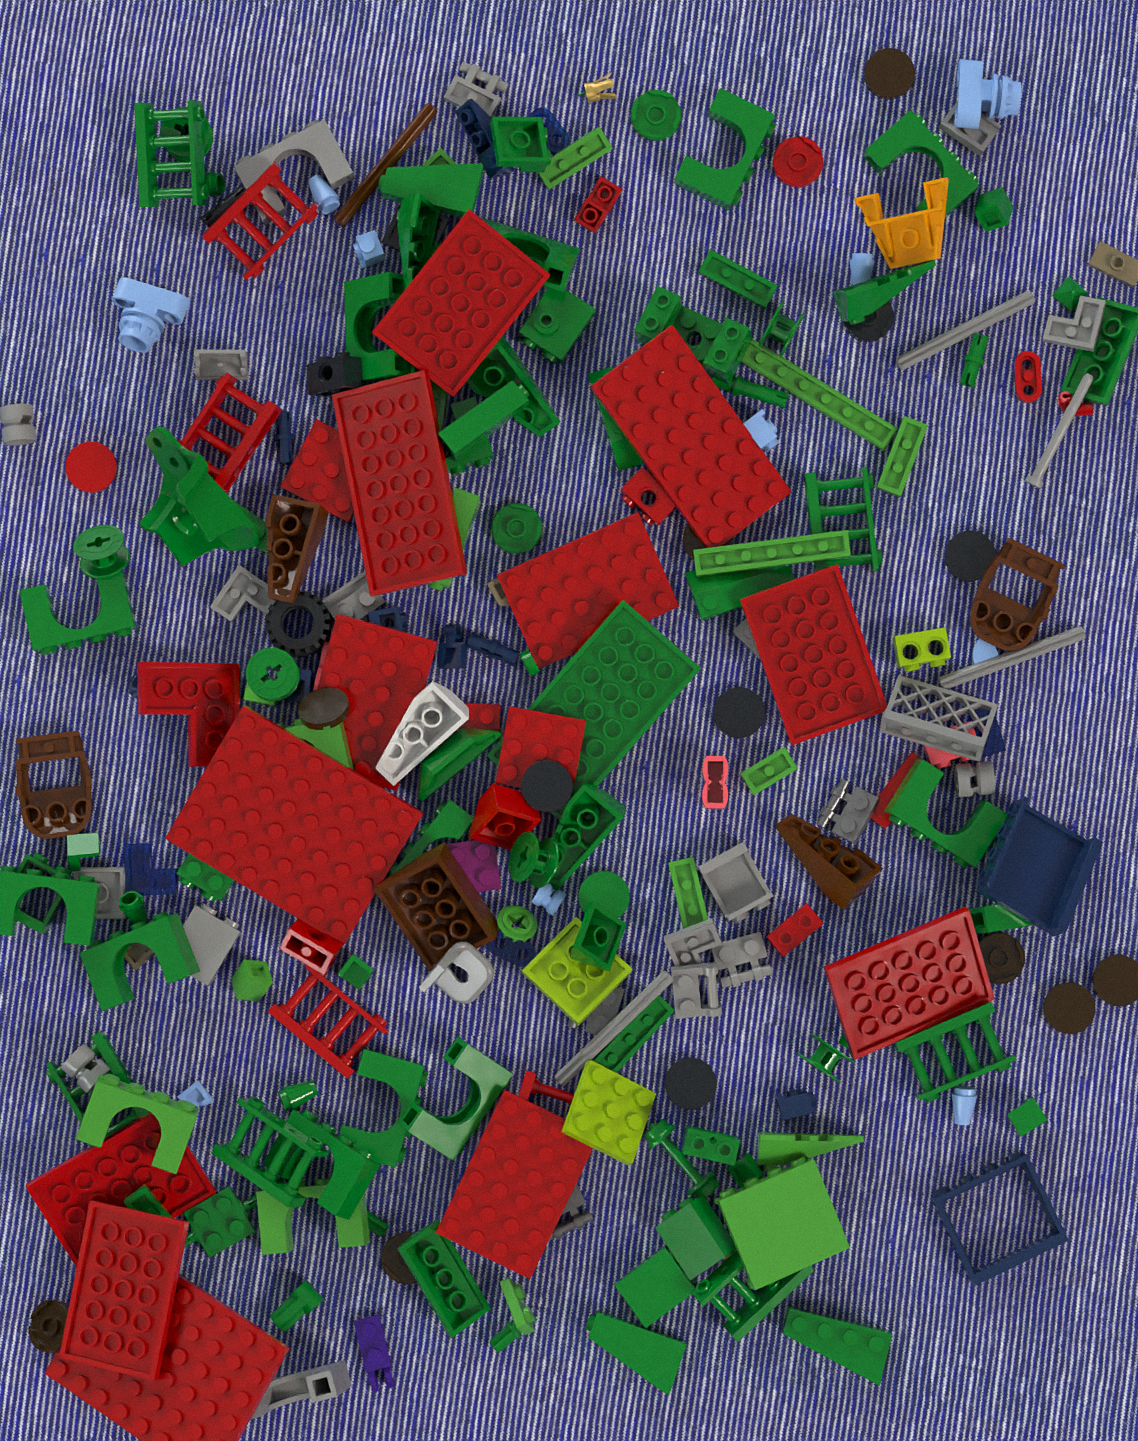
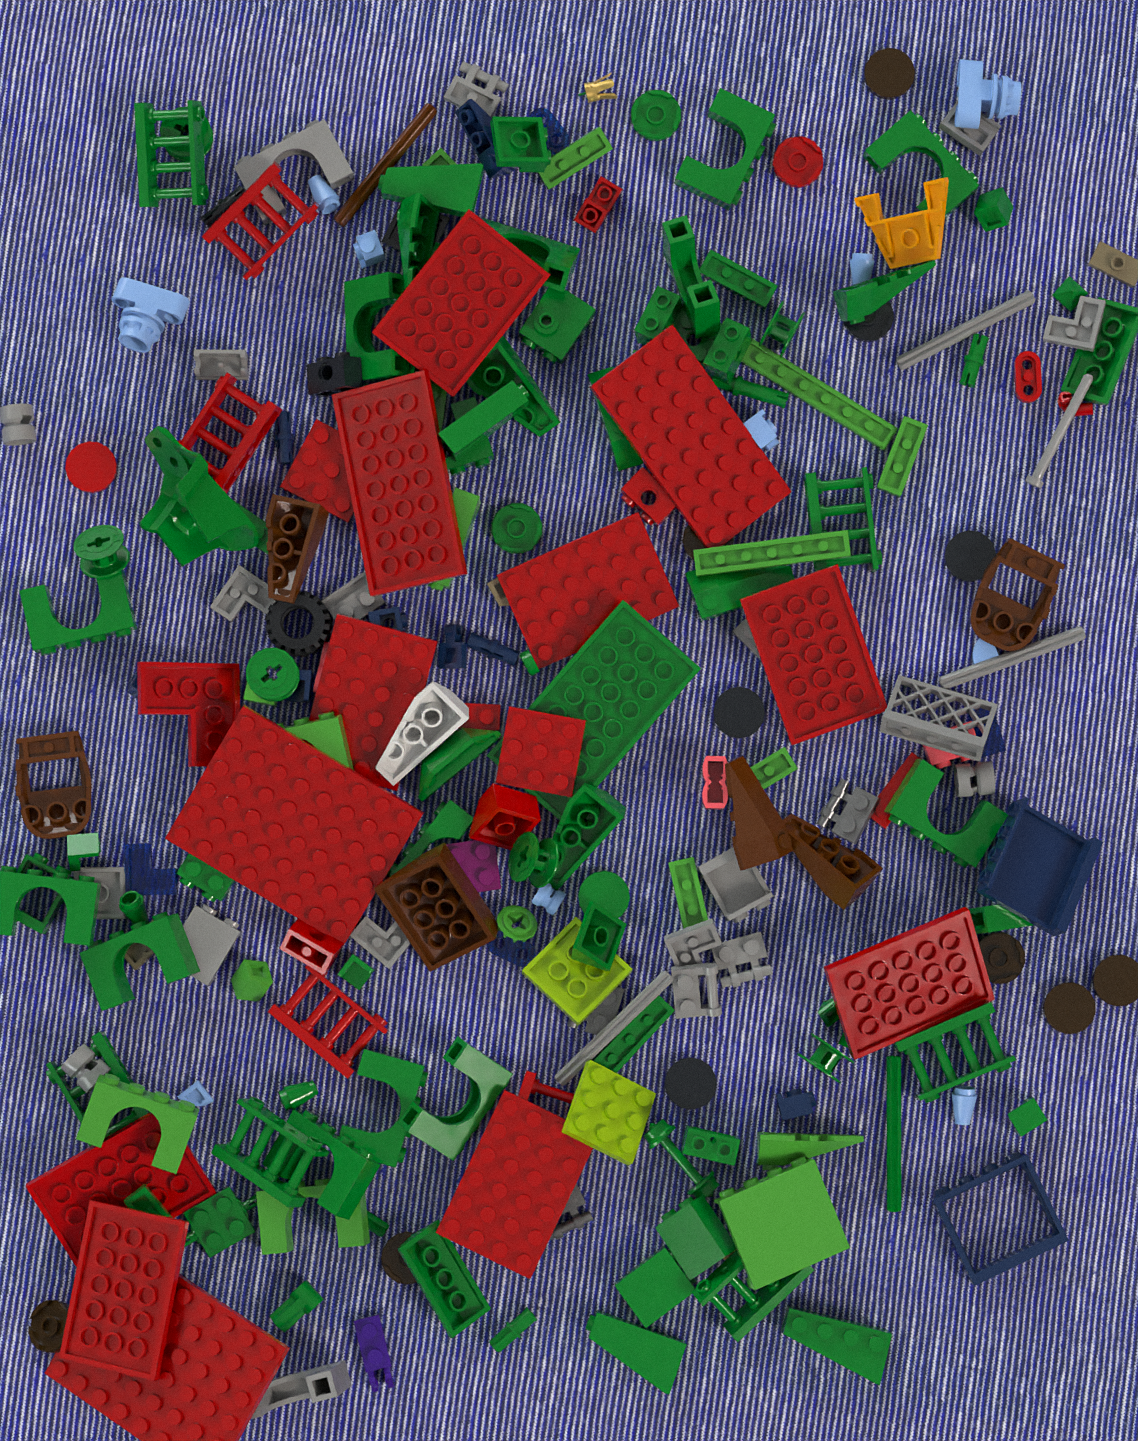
green plate [205,172,226,198] -> none
dark brown tile [298,687,350,730] -> none
light grey piece [419,942,494,1004] -> none
bright green plate [500,1278,535,1335] -> none
black tile [521,760,573,812] -> none
green plate [727,1153,764,1188] -> none
red brick [766,903,824,957] -> none
lime brick [892,627,951,672] -> none
none -> light grey plate [350,916,411,969]
none -> green arch [662,215,720,339]
none -> reddish brown wedge [725,756,793,871]
none -> green slope [817,998,839,1027]
none -> green axle [886,1056,901,1212]

